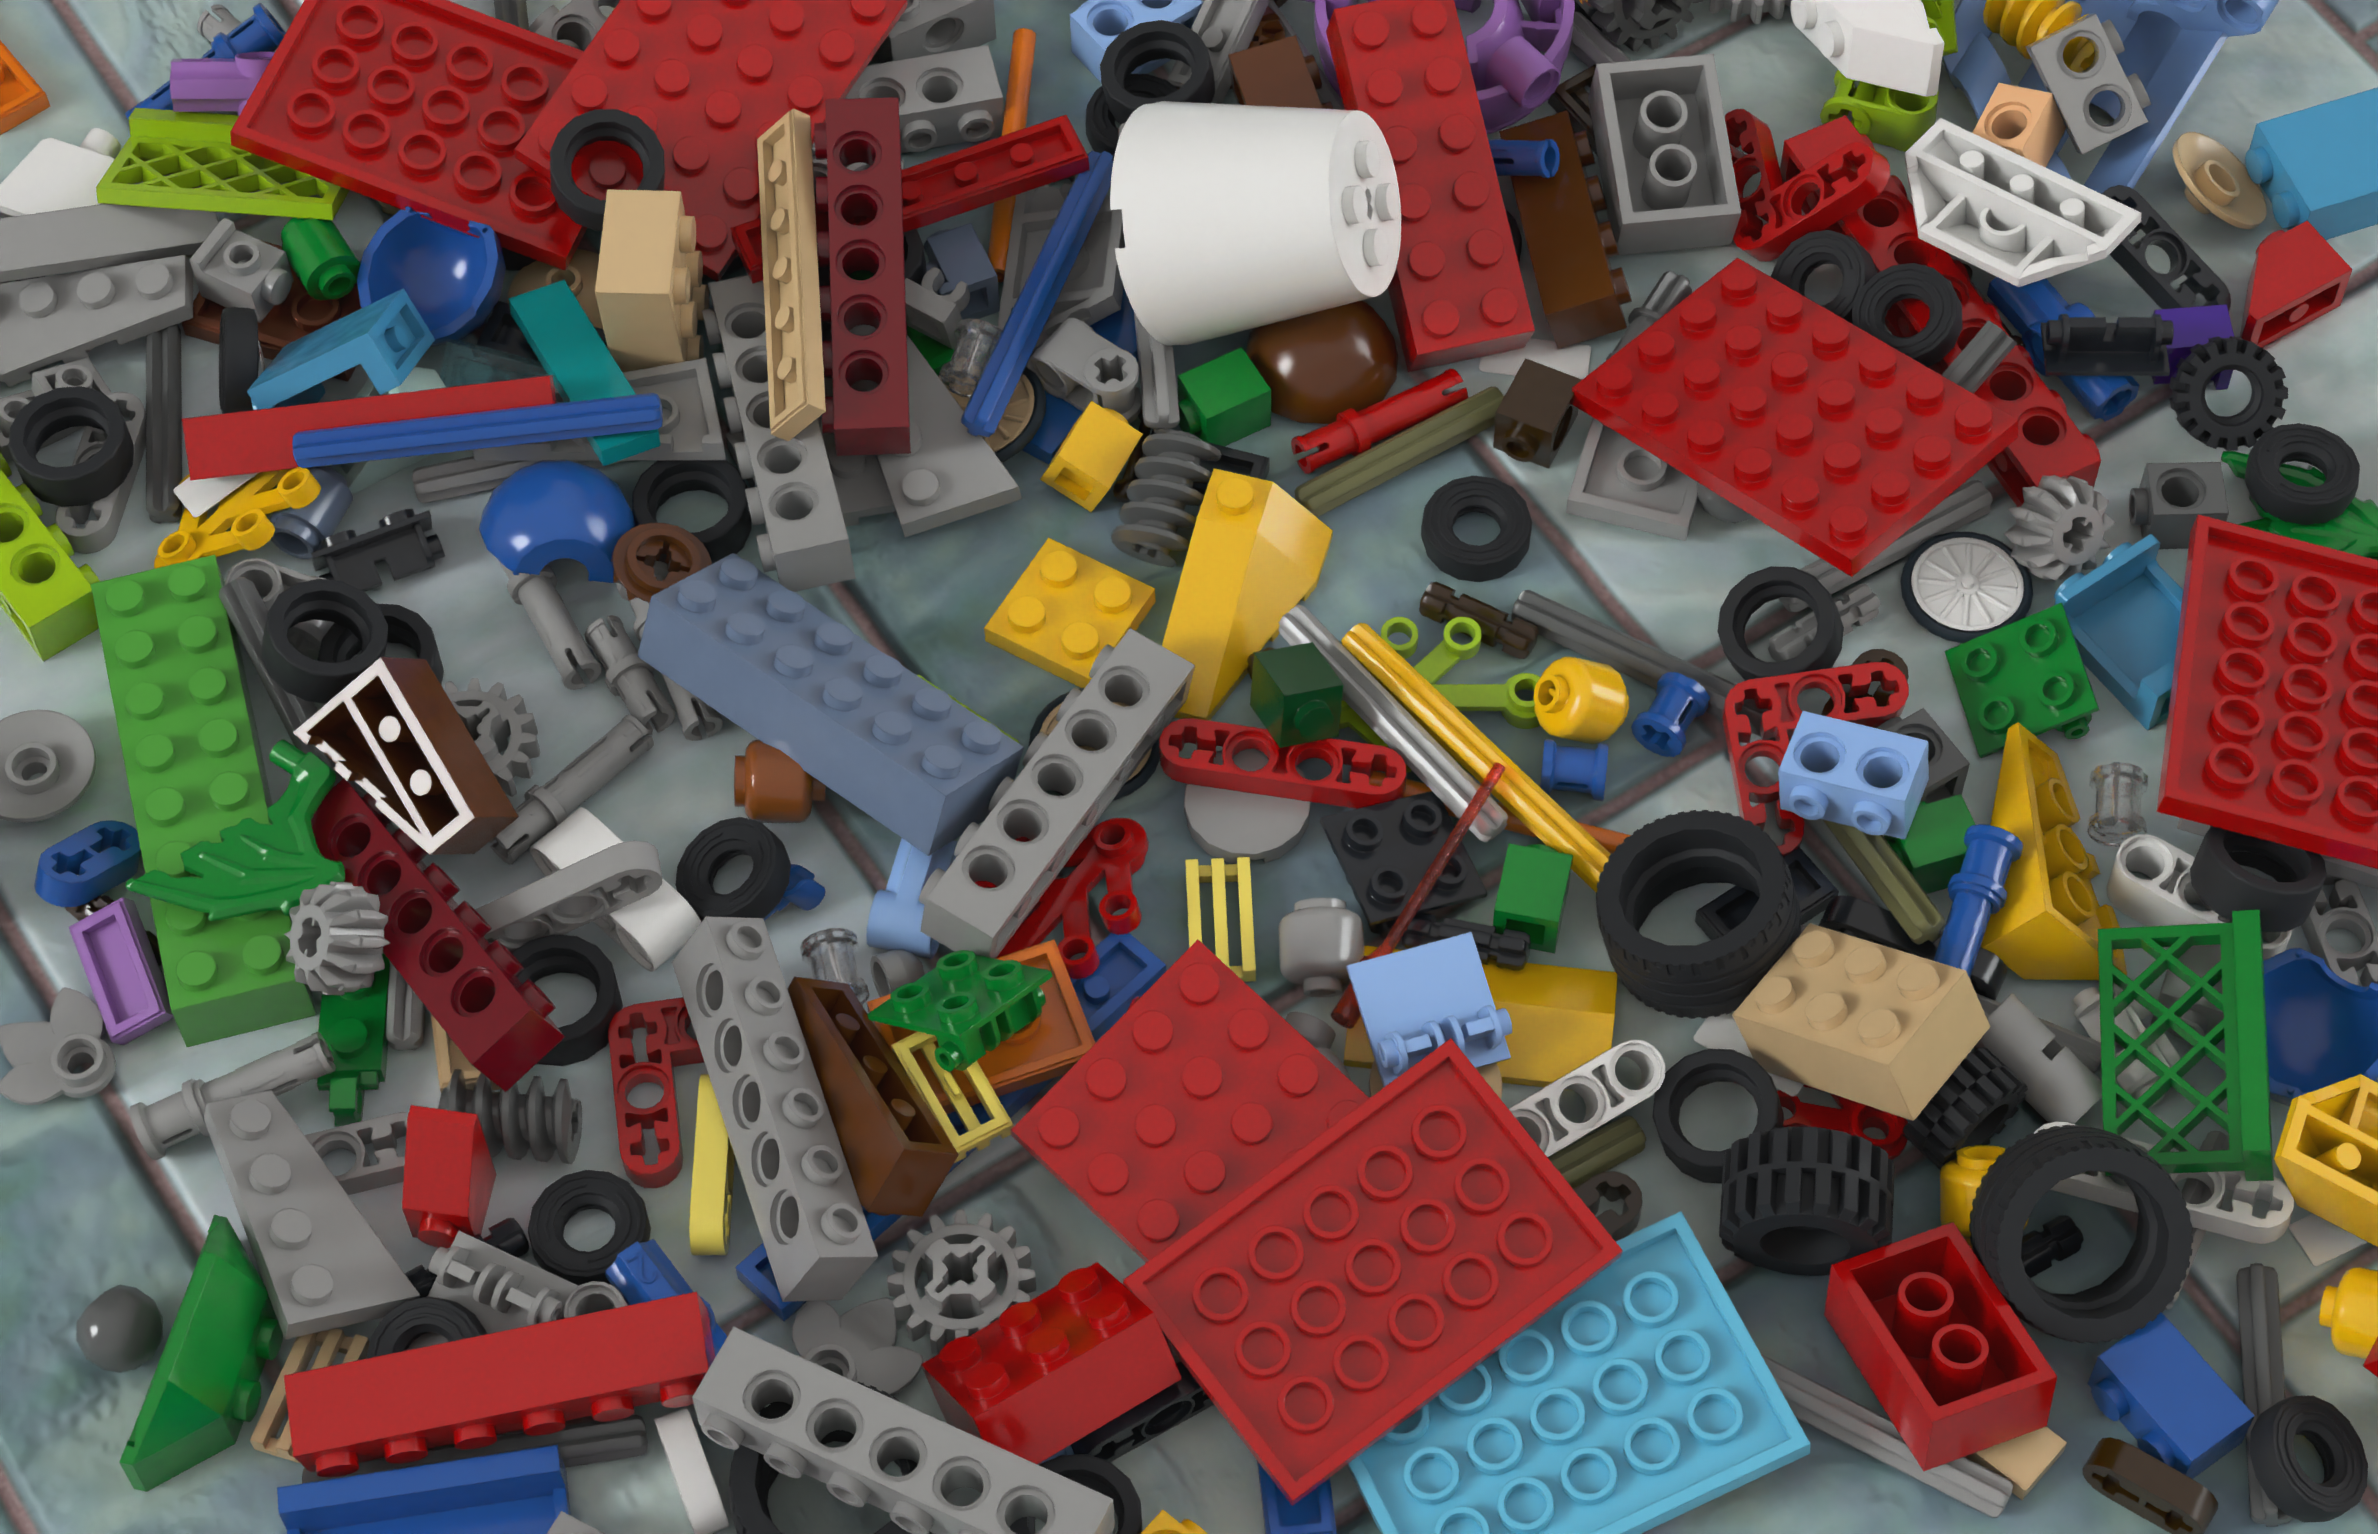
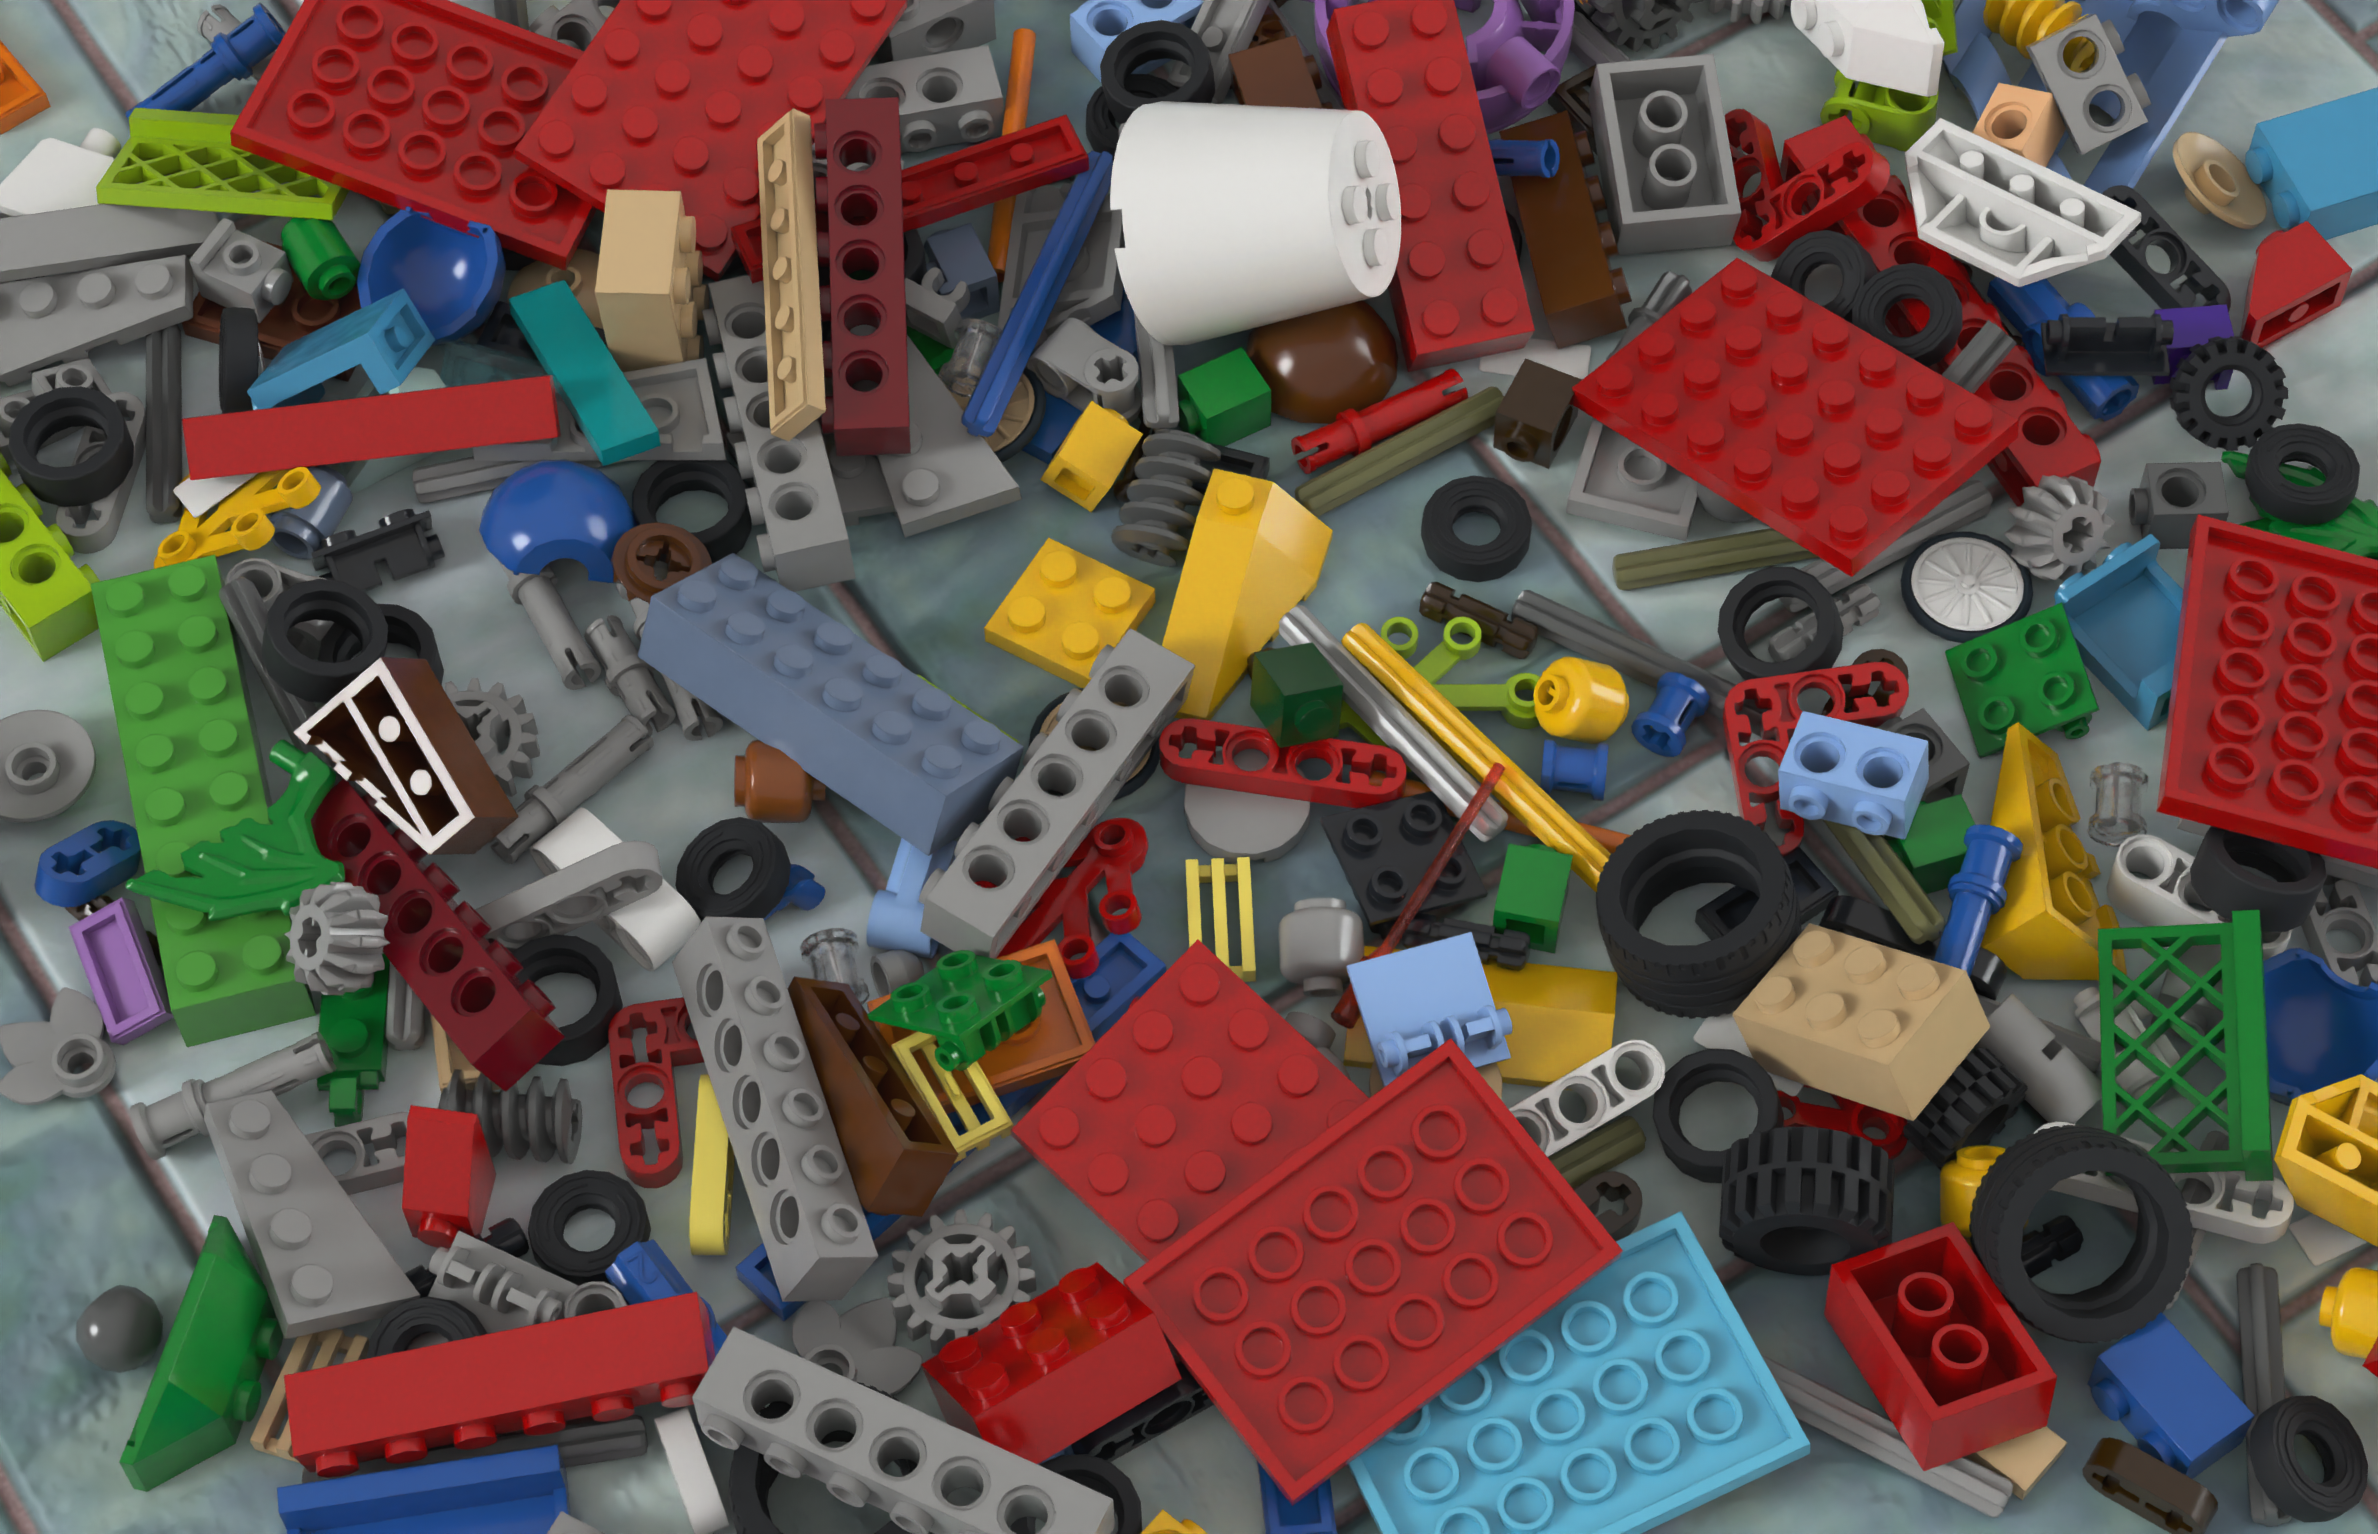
medium lavender piece [170,52,275,116] -> none
blue axle [292,393,663,468] -> none
black tyre [550,109,665,231] -> none
none -> olive axle [1612,528,1818,590]

